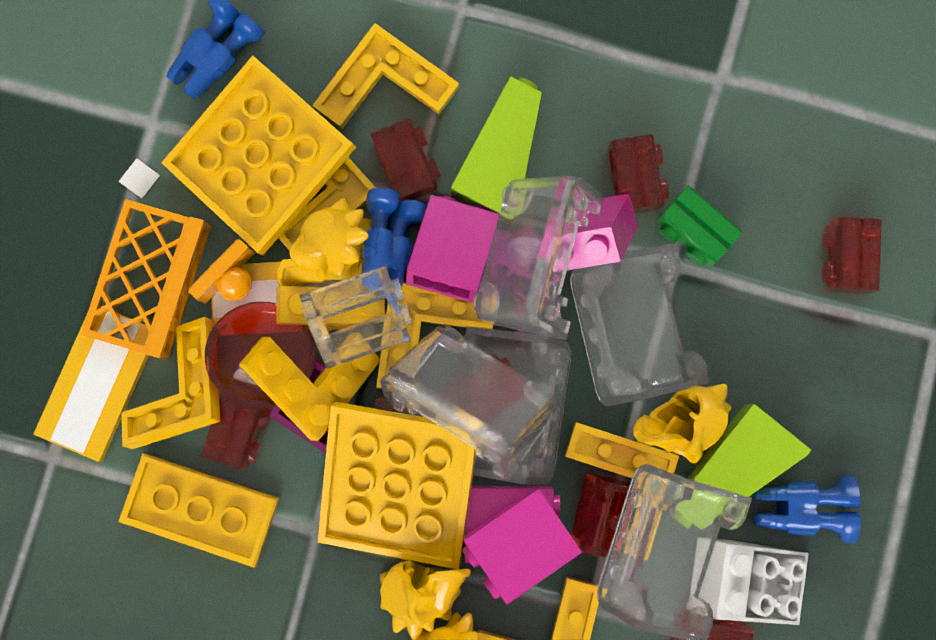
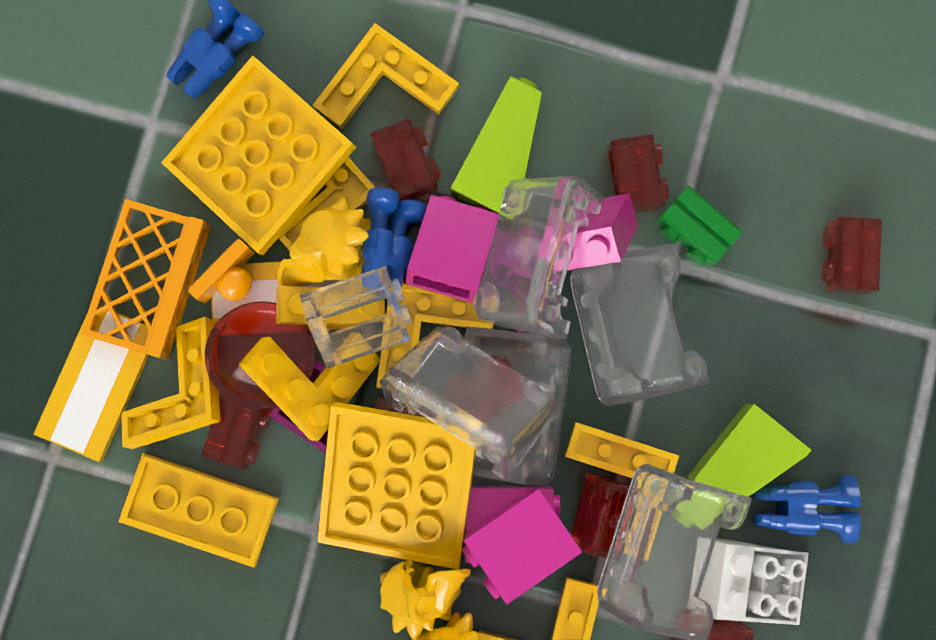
white sticker [119,158,160,199] -> none
yellow head [633,384,732,463] -> none

